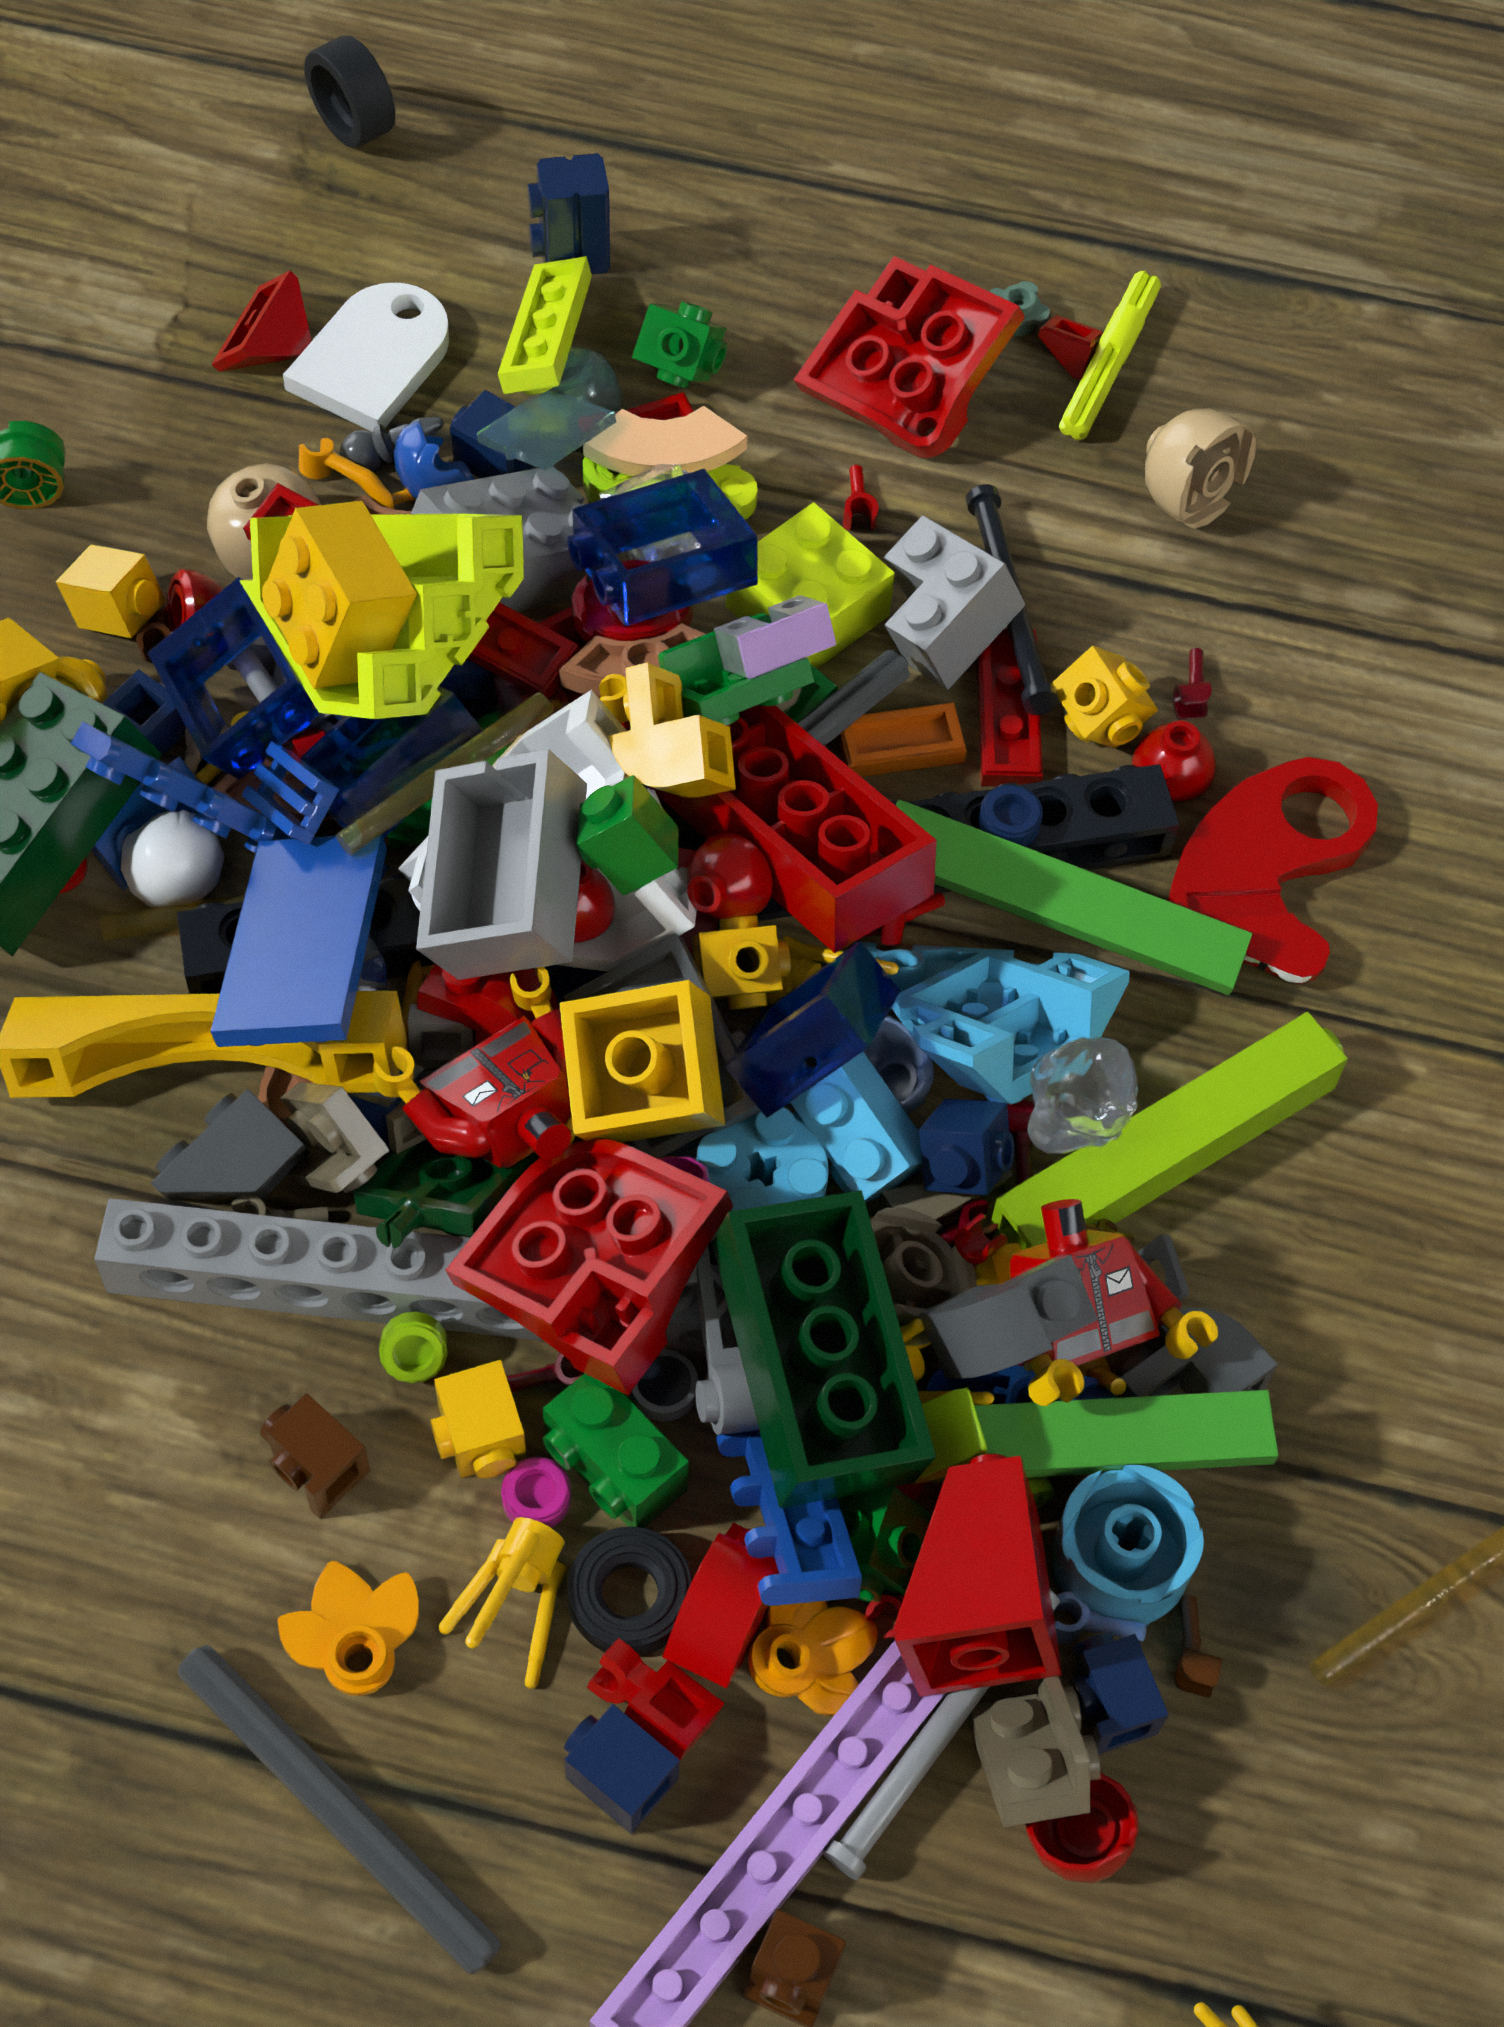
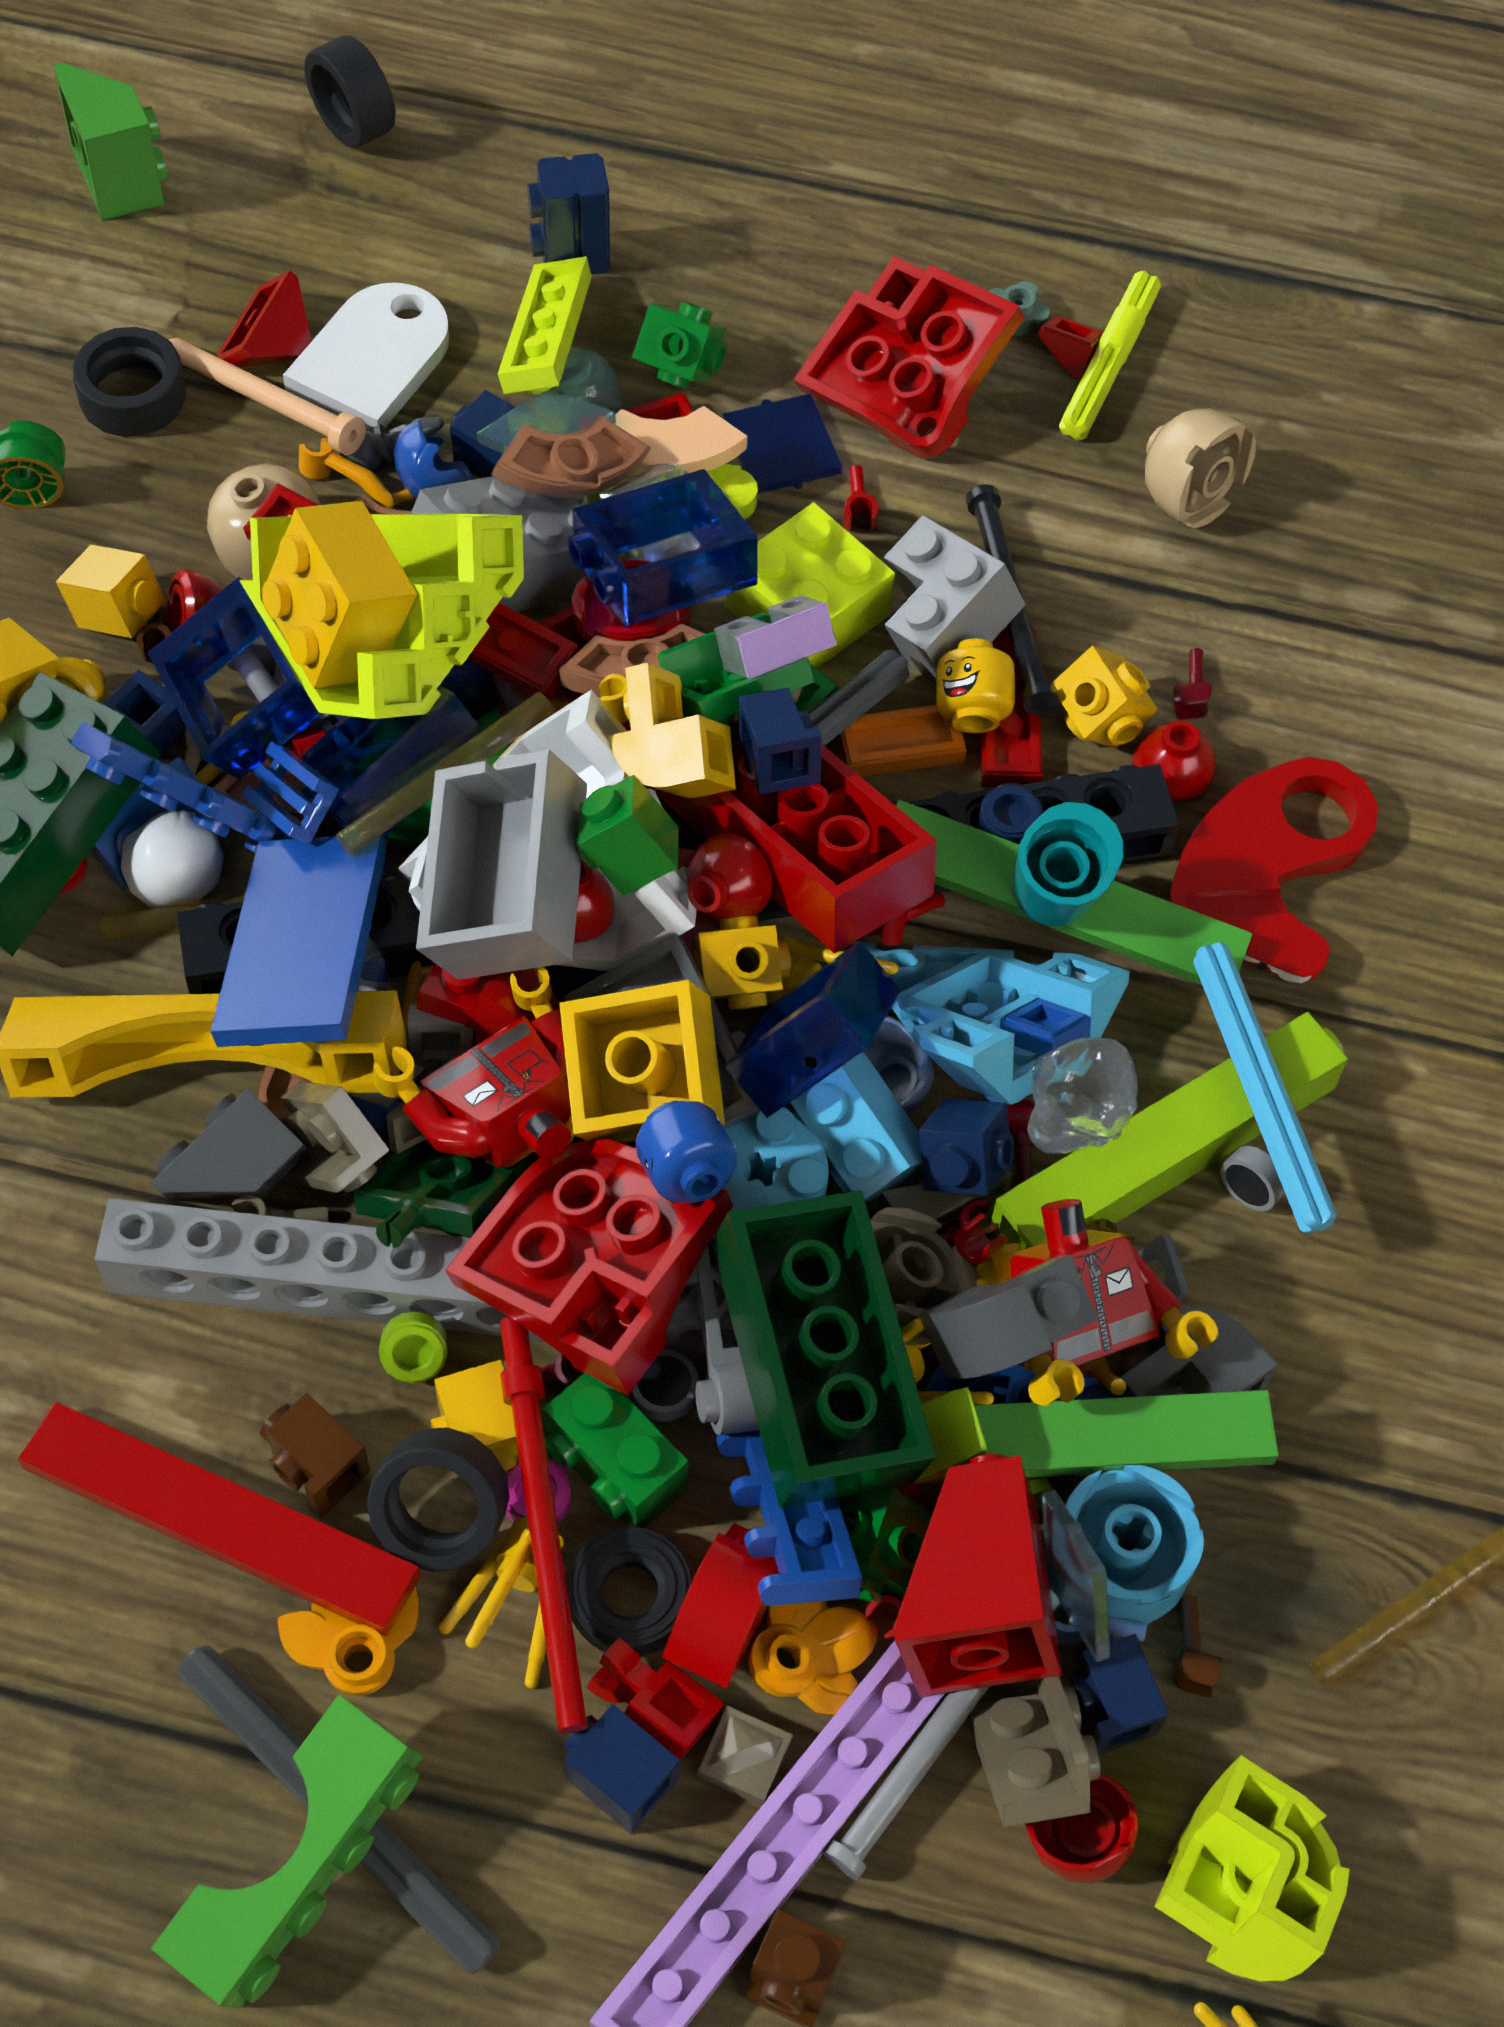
none -> red tile [18,1402,421,1637]
none -> bright green slope [53,63,168,221]
none -> black tyre [73,327,186,437]
none -> bright green arch [151,1695,424,2008]
none -> light nougat bar [169,338,366,455]
none -> black tyre [367,1427,510,1572]
none -> nougat tile [491,416,651,497]
none -> red bar [499,1317,588,1734]
none -> blue head [636,1101,737,1204]
none -> dark tan tile [697,1706,793,1806]
none -> clear blue piece [723,393,842,494]
none -> dark blue brick [739,687,822,795]
none -> yellow head [936,638,1015,733]
none -> blue tile [1000,999,1091,1059]
none -> teal hat [1013,802,1123,926]
none -> clear light blue piece [1042,1490,1110,1662]
none -> neon yellow brick [1154,1755,1350,1982]
none -> medium azure axle [1193,942,1337,1234]
none -> tile [1220,1146,1285,1211]

